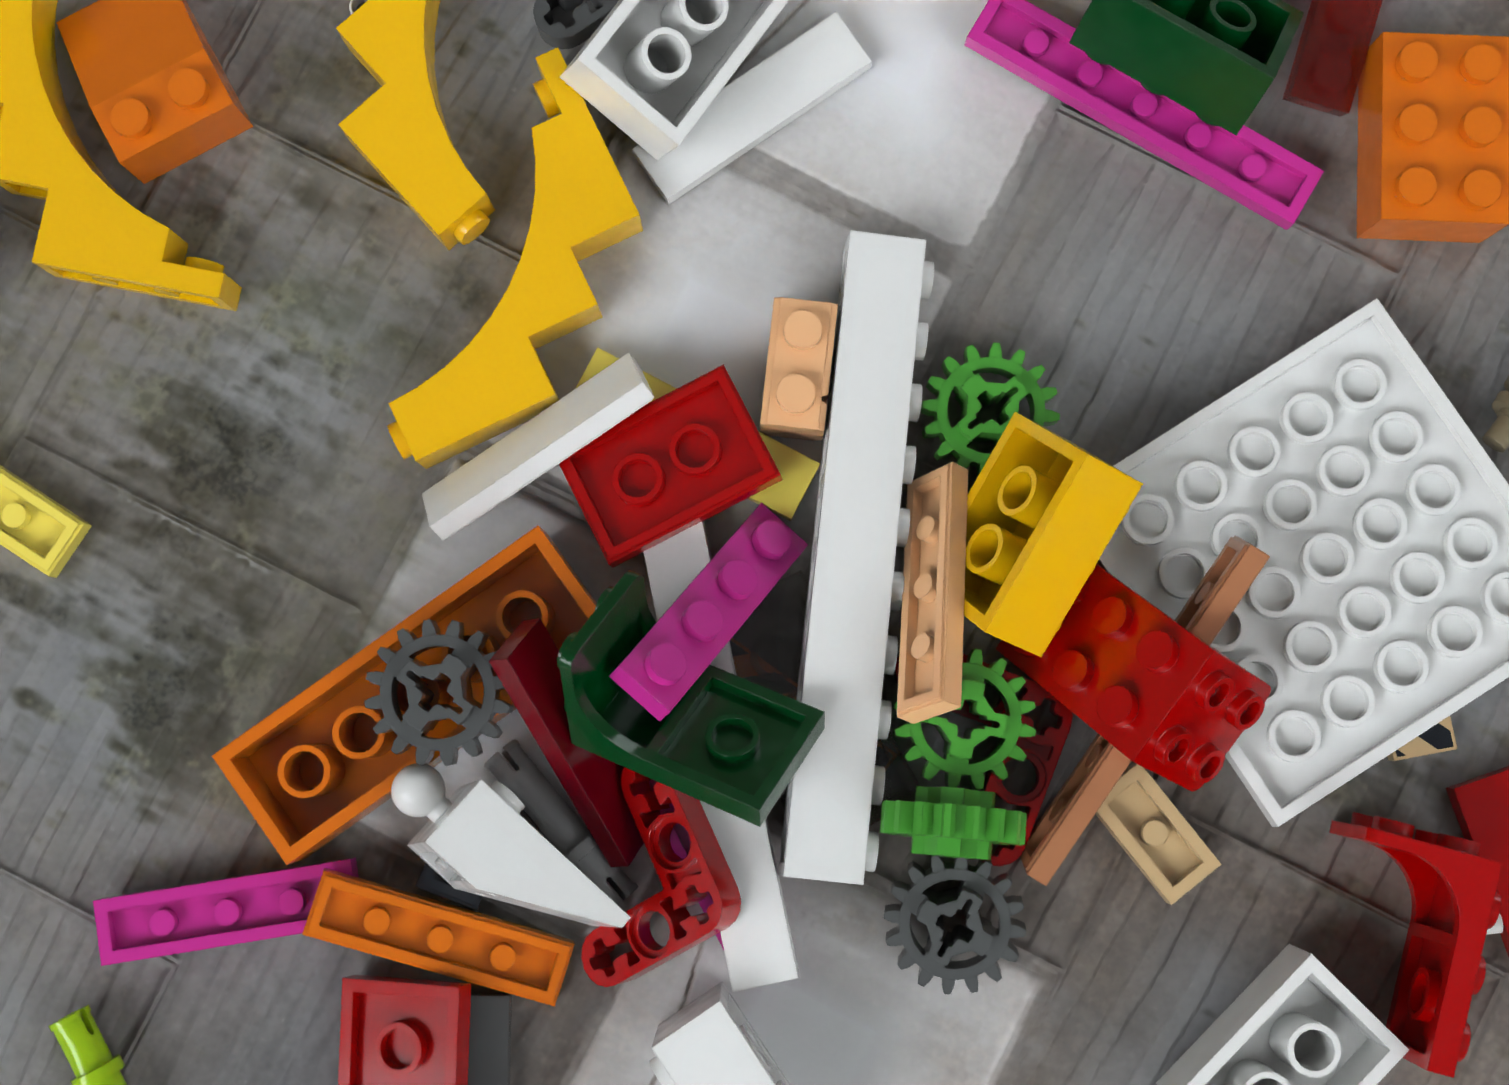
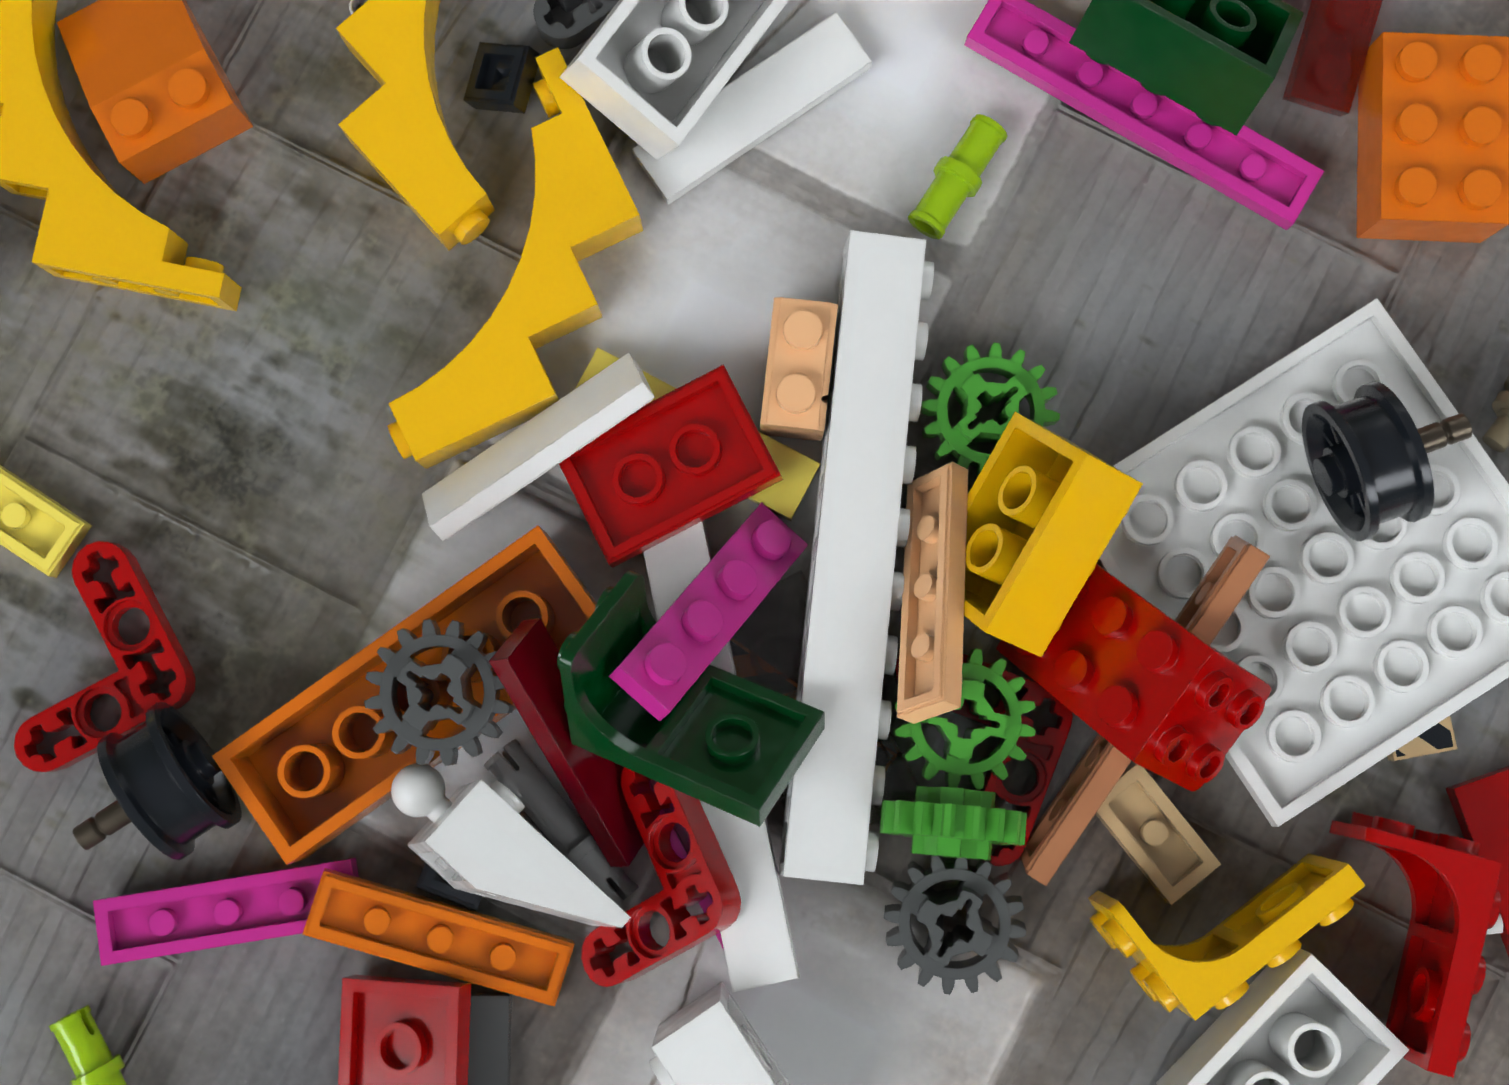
none -> red beam [14,541,196,772]
none -> black wheel [73,702,242,860]
none -> black tile [463,42,541,114]
none -> lime pin [908,114,1008,240]
none -> yellow bracket [1088,853,1366,1021]
none -> black wheel [1302,381,1472,541]

